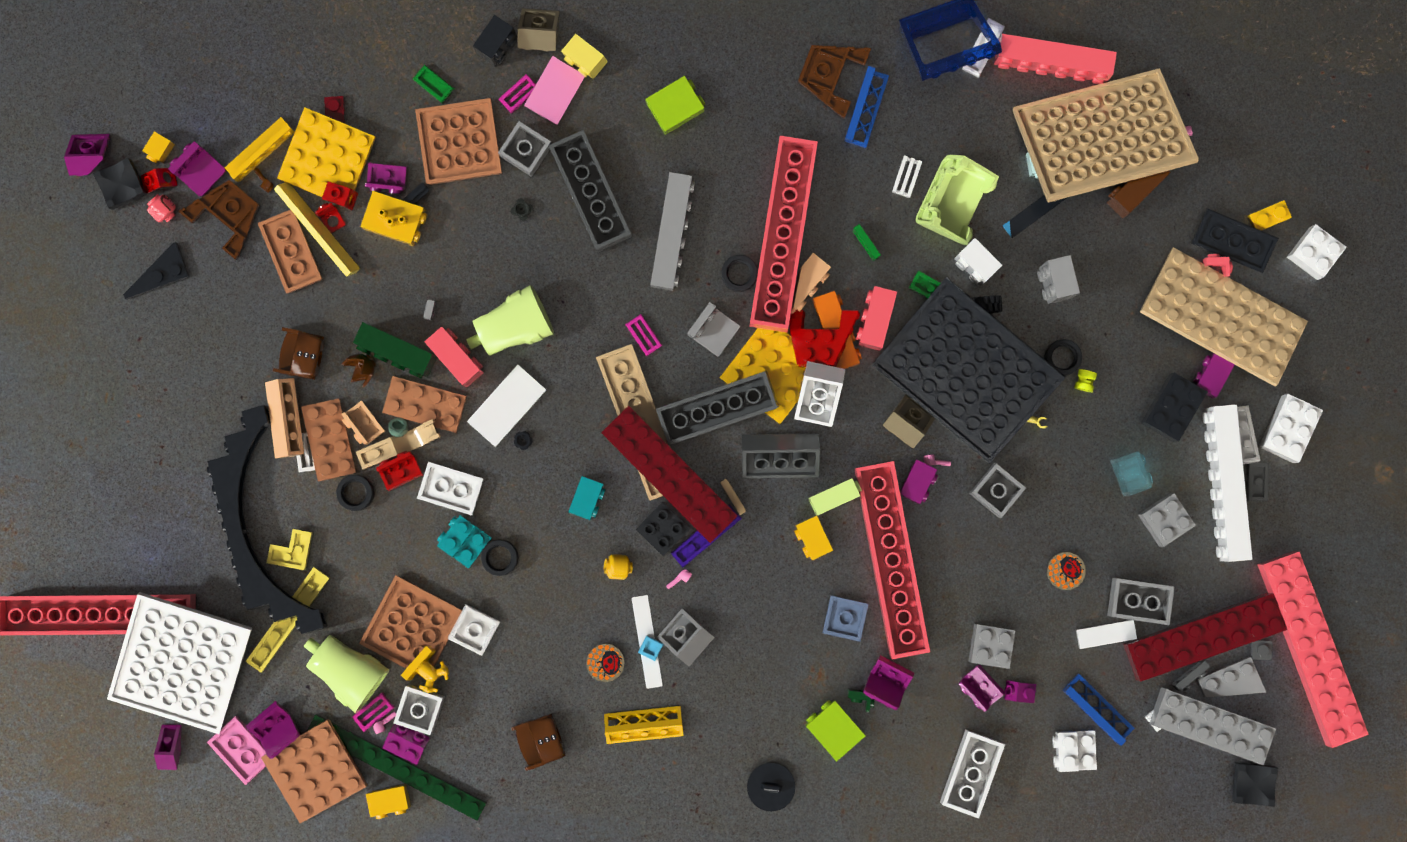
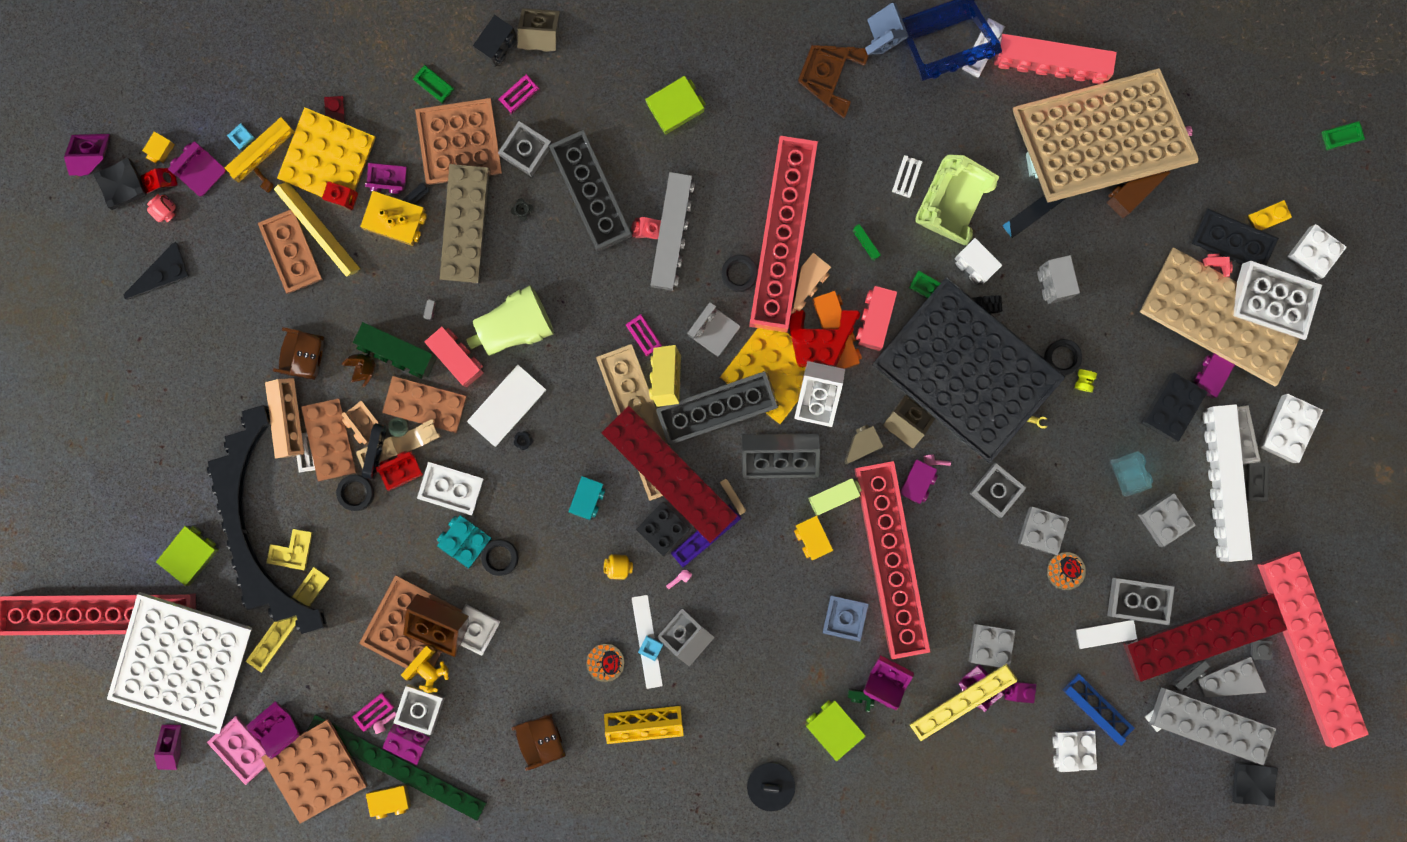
reddish brown wing [179,180,260,260] -> none
yellowish green torso [304,635,390,714] -> none
red bracket [315,203,346,234] -> none
bright pink tile [524,56,584,125] -> none
light yellow brick [561,34,608,79] -> none
blue fence [844,66,889,148] -> none
white brick [940,729,1005,818] -> none
none -> lime brick [156,525,219,586]
none -> medium azure tile [227,123,255,150]
none -> black beam [362,423,386,480]
none -> reddish brown slope [403,594,469,657]
none -> dark tan brick [440,164,490,283]
none -> coral bracket [631,217,661,239]
none -> light yellow brick [649,345,681,407]
none -> dark tan slope [844,424,883,465]
none -> sand blue bracket [865,3,909,55]
none -> light yellow tile [910,663,1018,741]
none -> light grey brick [1018,507,1069,555]
none -> white slope [1233,261,1322,340]
none -> green tile [1321,121,1365,150]

